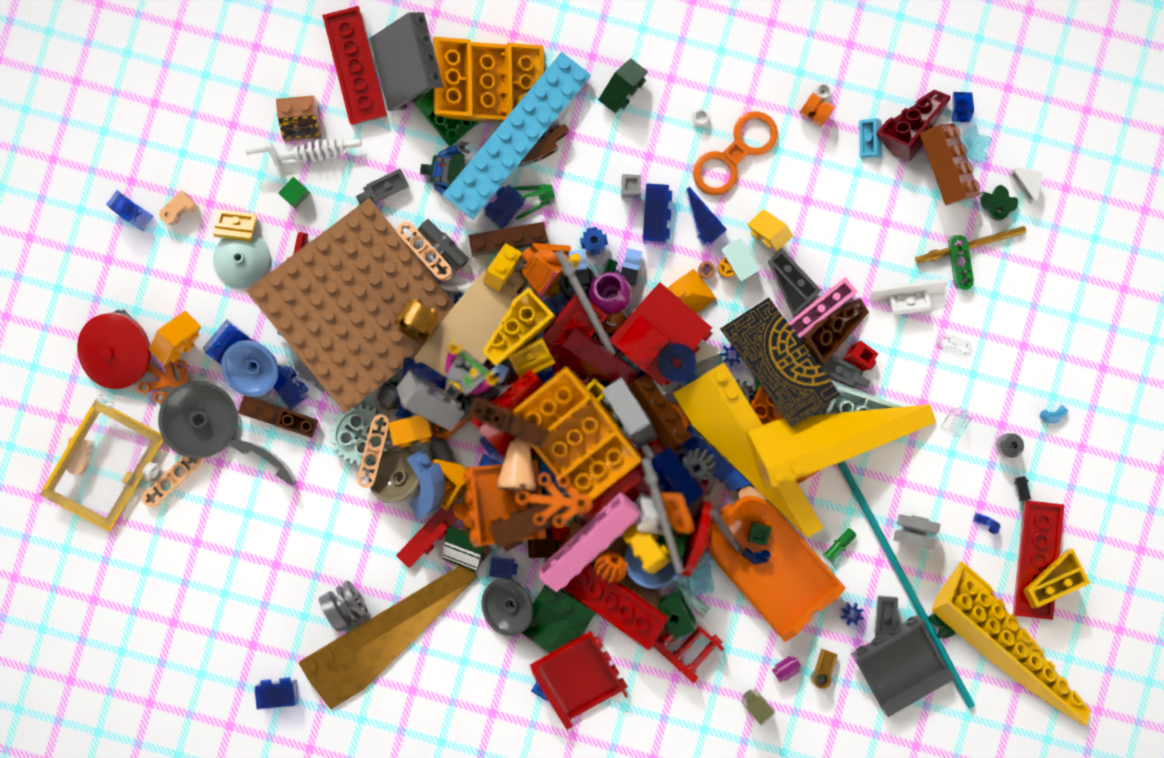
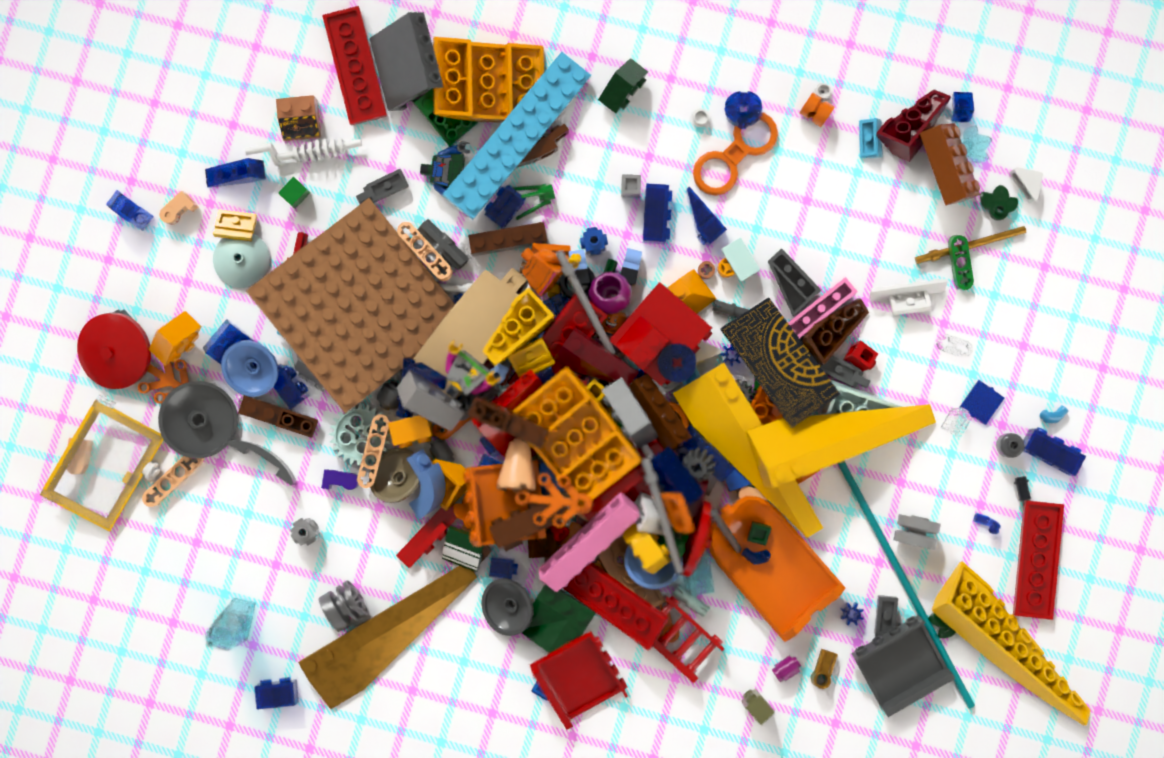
pearl gold brick [394,298,439,342] -> none
yellow brick [483,243,522,292] -> none
orange gear [594,550,628,583] -> none
dark green brick [656,589,698,639] -> none
yellow brick [747,209,794,252] -> none
green axle [823,528,857,563] -> none
yellow wedge [1023,547,1091,608] -> none
none -> clear light blue wedge [204,598,256,651]
none -> clear blue slope [205,158,266,188]
none -> light grey brick [290,517,320,546]
none -> dark purple leg [321,469,359,490]
none -> dark grey pin [712,299,749,318]
none -> clear blue plate [724,91,763,129]
none -> clear blue piece [959,380,1005,425]
none -> clear blue brick [1023,427,1086,477]

